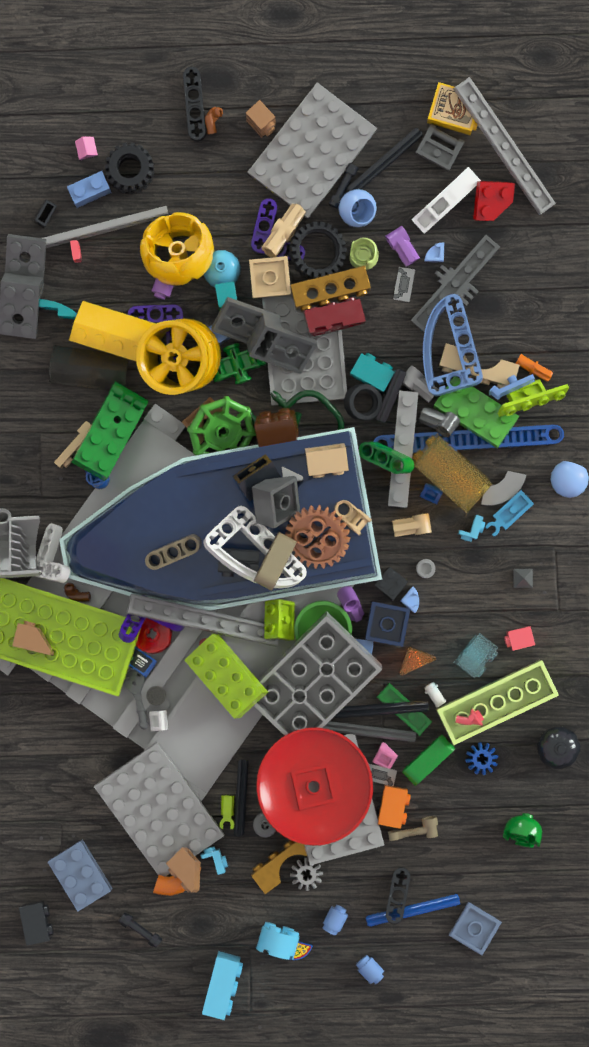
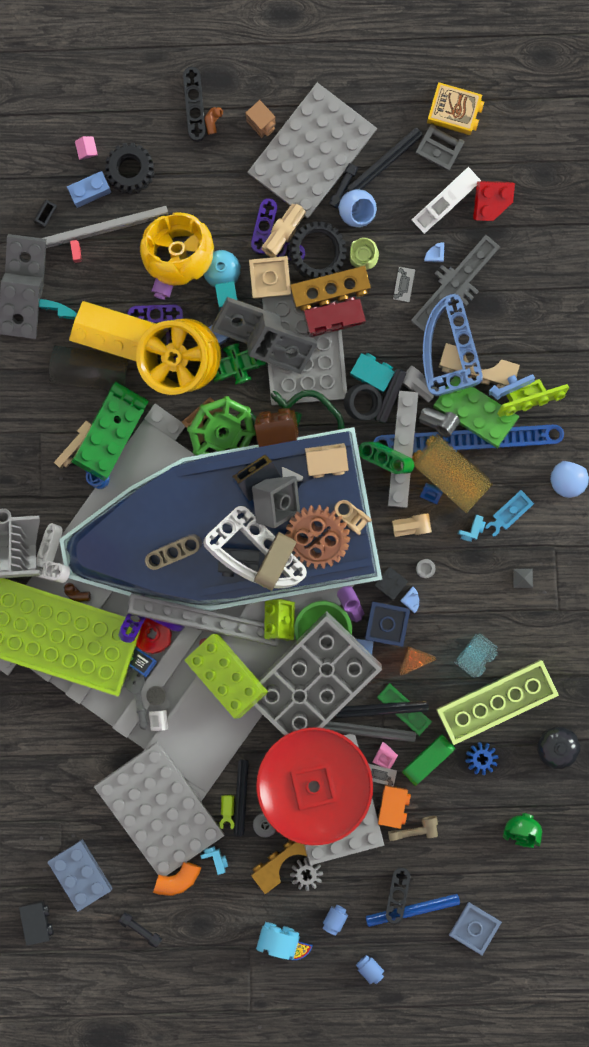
medium nougat slope [12,621,54,655] -> none
medium nougat slope [166,847,201,893] -> none
medium azure brick [202,951,243,1020] -> none
medium lavender piece [385,226,420,267] -> none
white pin [424,682,446,708] -> none
light grey tile [453,77,556,215] -> none
coral plate [456,709,484,726] -> none
light grey tile [481,471,526,505] -> none
coral brick [504,626,535,651] -> none
orange axle [515,354,553,382] -> none

